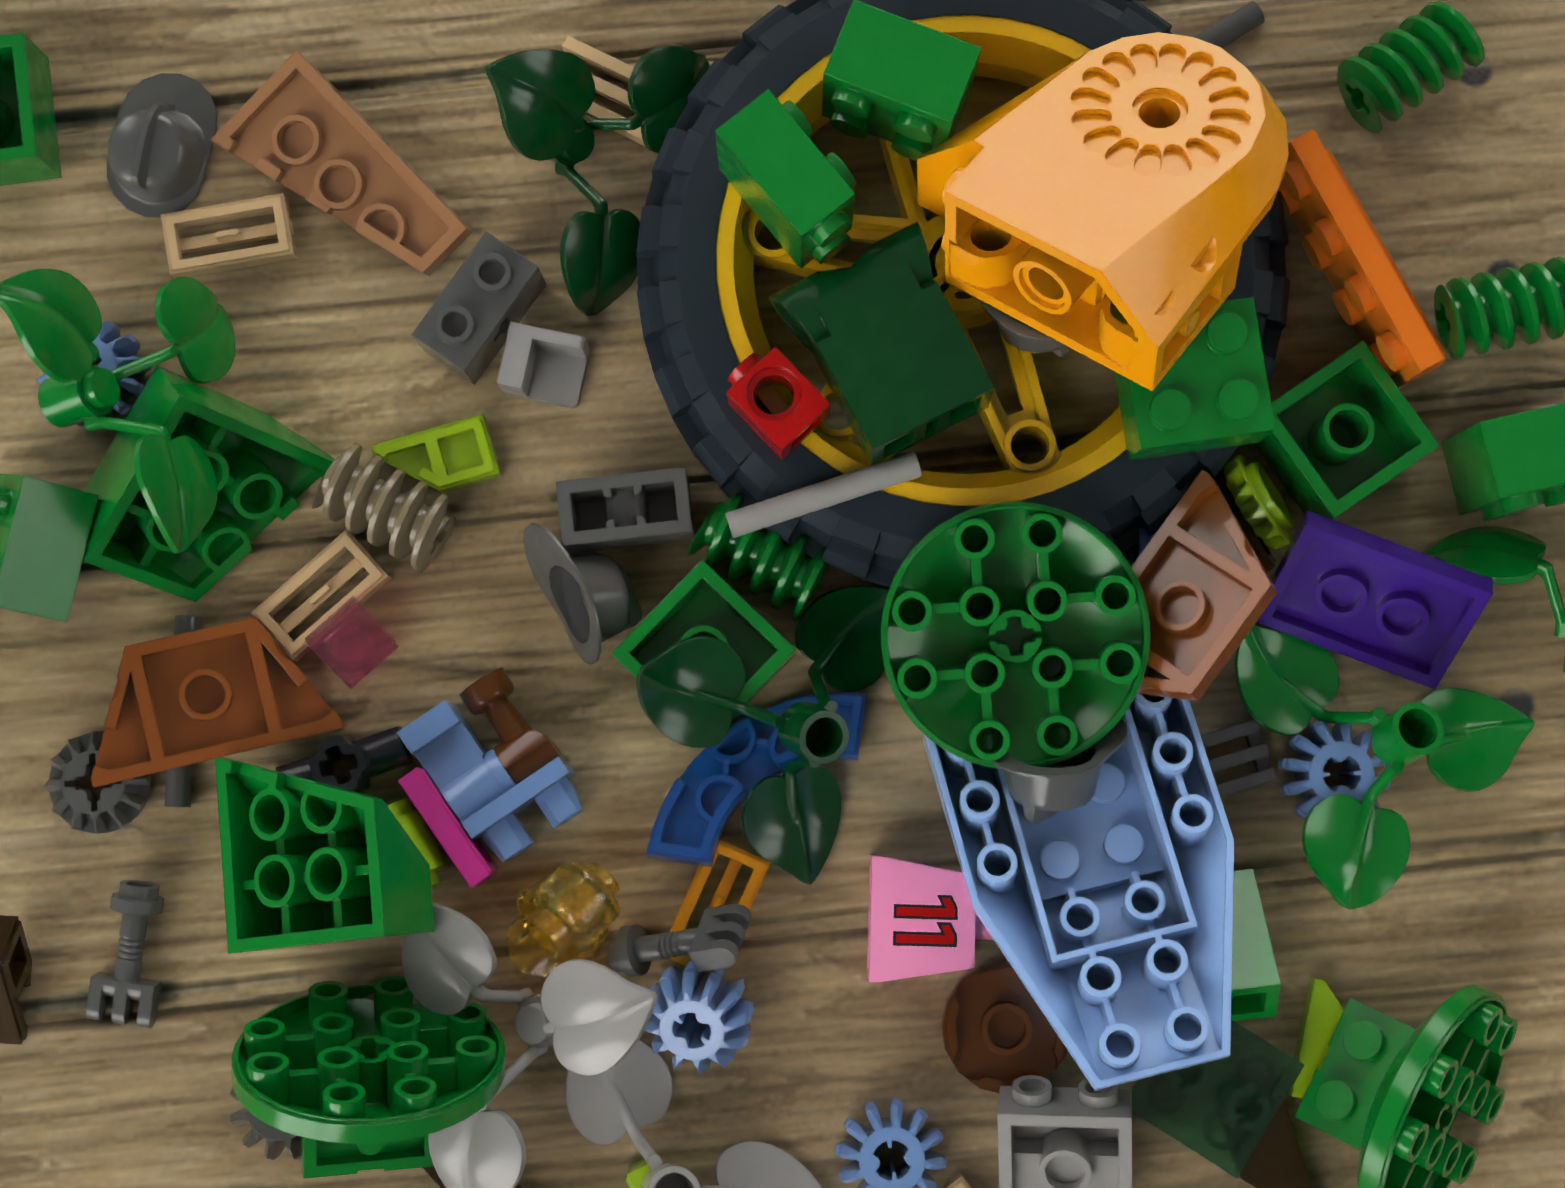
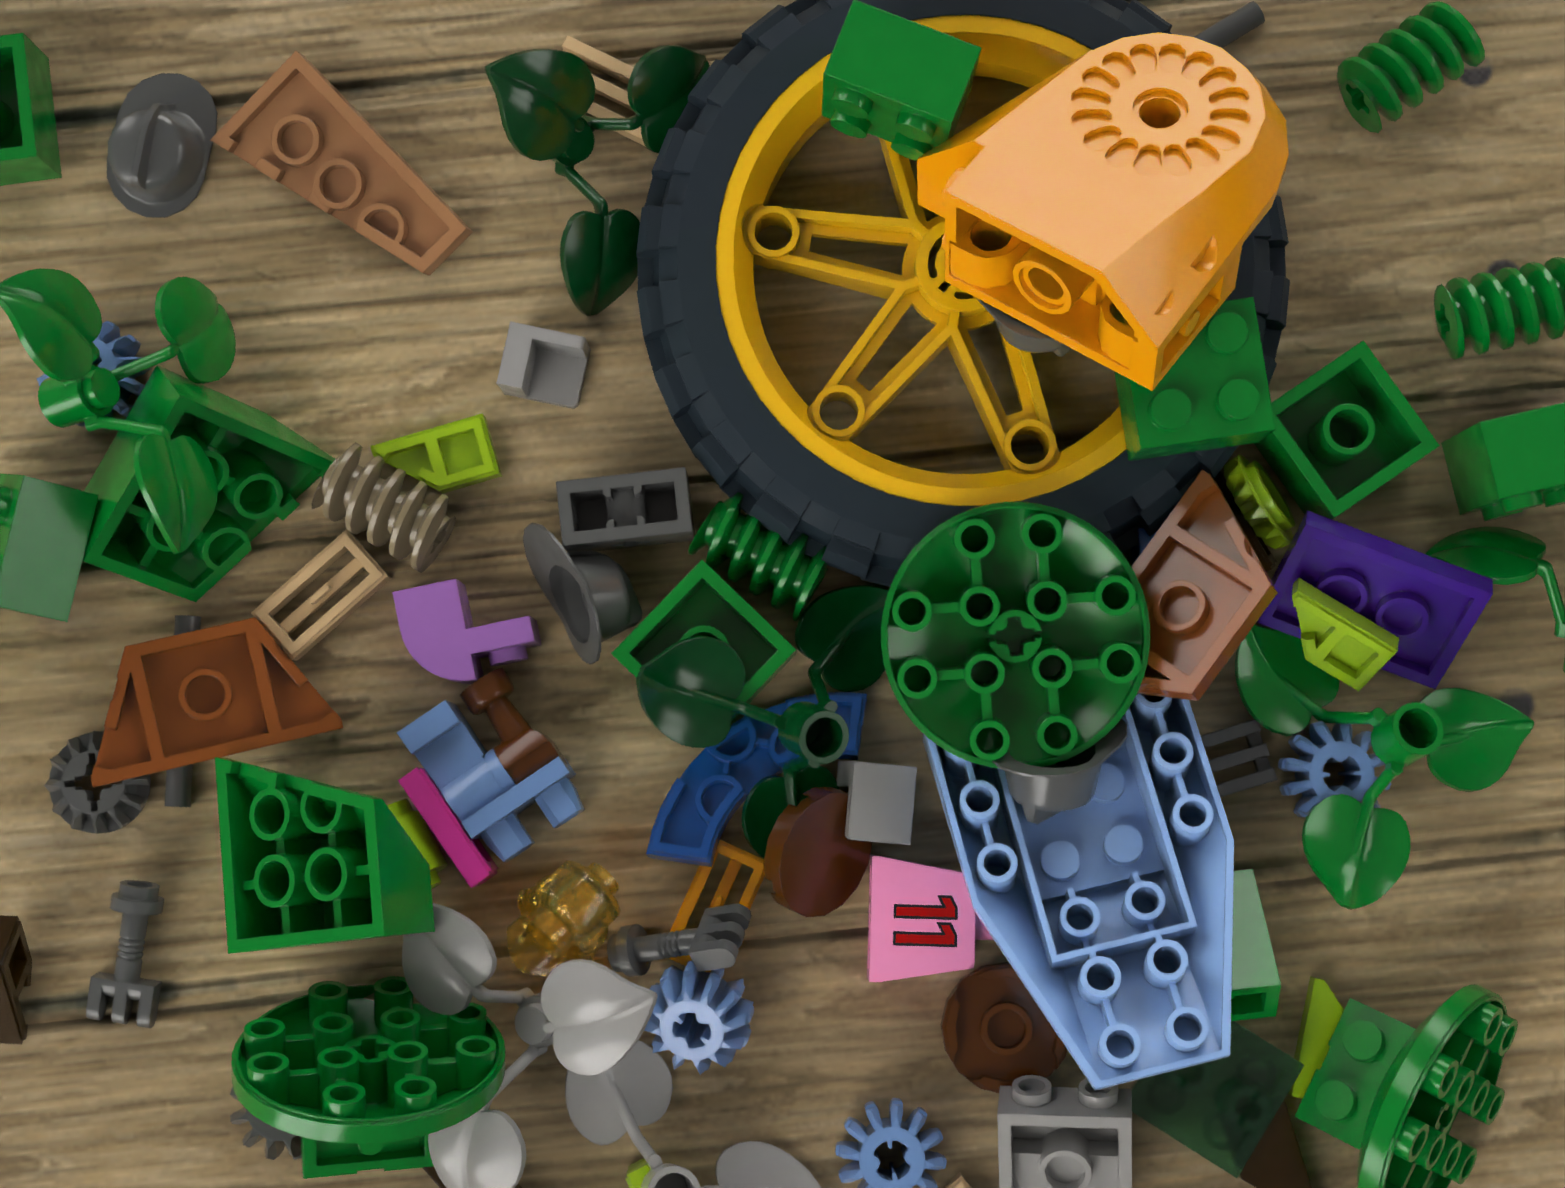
tan tile [160,193,298,278] -> none
black axle [276,726,413,792] -> none
clear pink plate [305,596,399,689] -> none
dark grey brick [412,231,547,385] -> none
green brick [715,89,856,269] -> none
light grey bar [725,451,922,538] -> none
red brick [726,347,831,460] -> none
dark green piece [769,221,995,465] -> none
orange bracket [1277,128,1446,389] -> none
none -> medium lavender brick [392,579,542,684]
none -> reddish brown tile [763,787,872,917]
none -> light grey panel [836,761,917,845]
none -> lime tile [1292,578,1399,692]

